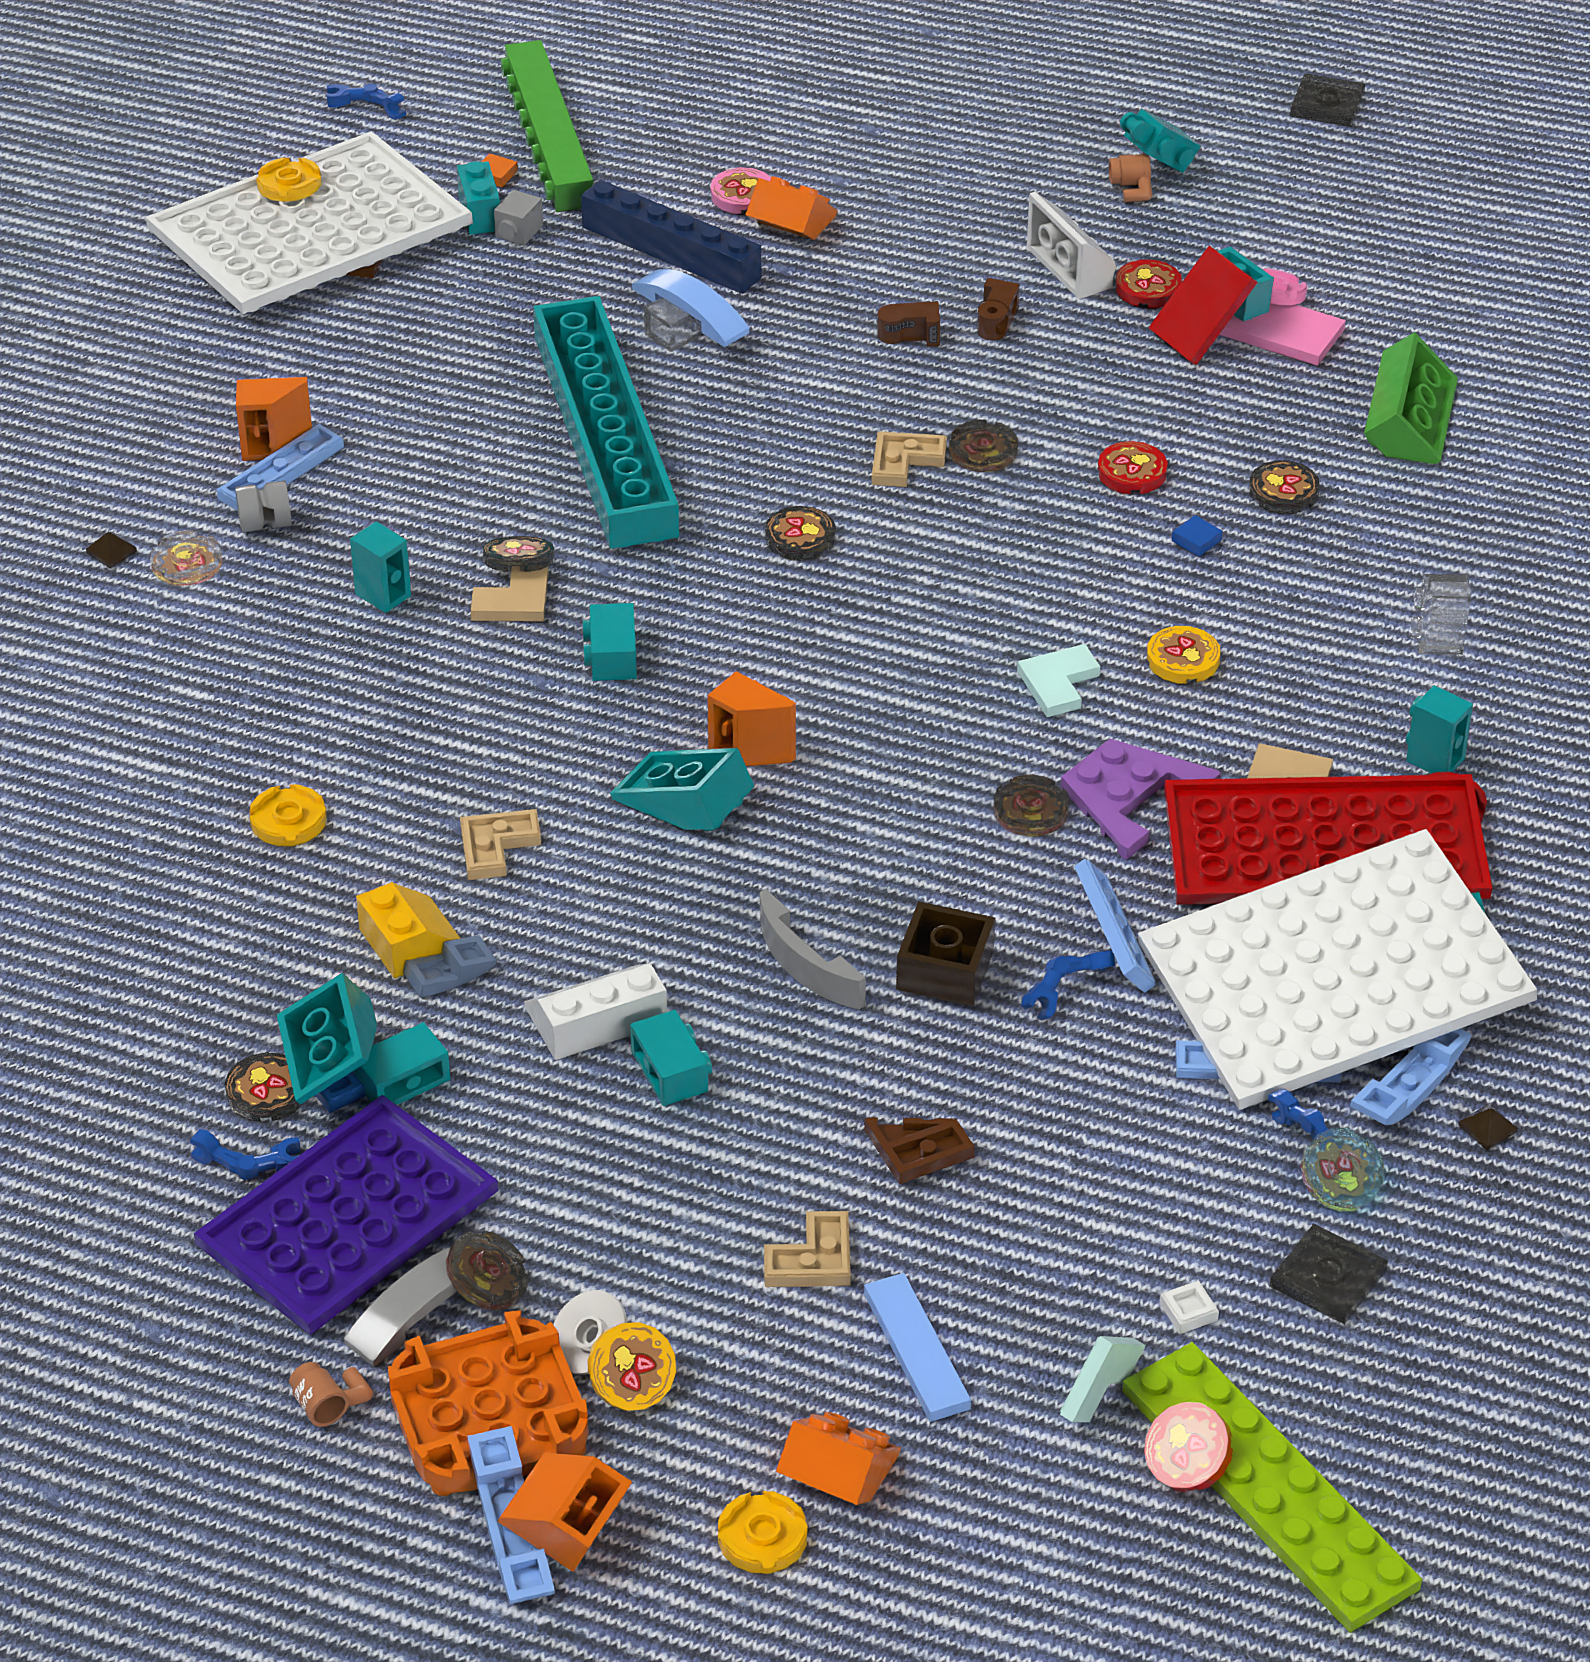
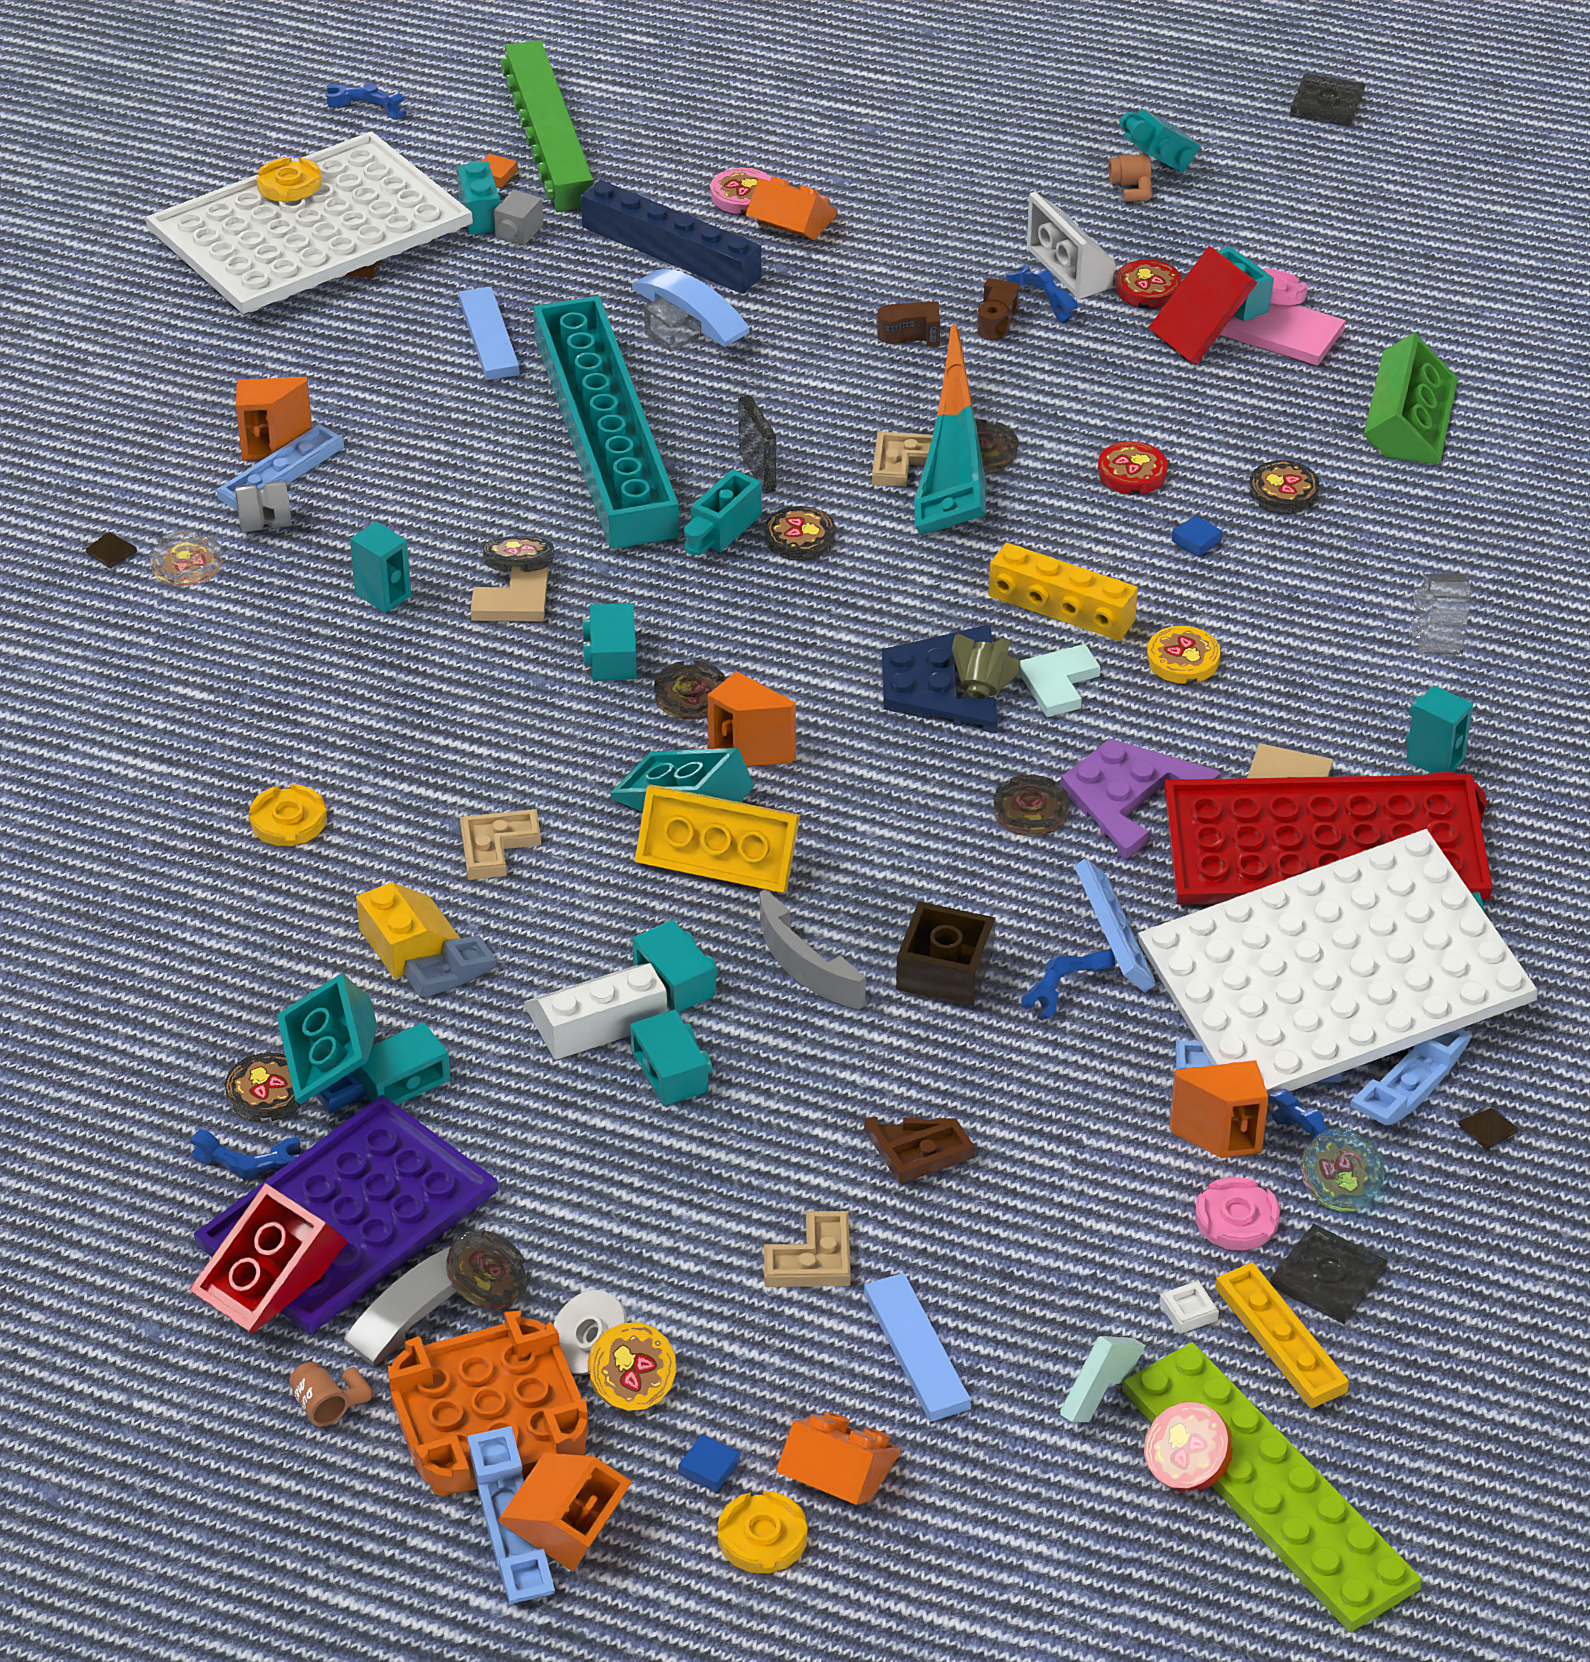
none -> red slope [189,1183,348,1334]
none -> light blue tile [459,287,520,380]
none -> teal brick [632,919,718,1013]
none -> yellow plate [634,784,800,893]
none -> clear smoke tile [654,661,726,720]
none -> blue tile [678,1434,740,1493]
none -> teal brick [684,469,762,555]
none -> clear smoke tile [738,395,777,494]
none -> dark blue wing [882,625,998,733]
none -> teal plate [914,324,988,535]
none -> olive brick [952,634,1020,699]
none -> yellow brick [989,542,1138,641]
none -> blue piece [1005,266,1078,323]
none -> orange slope [1169,1060,1268,1158]
none -> bright pink tile [1195,1177,1280,1251]
none -> yellow plate [1215,1262,1349,1409]

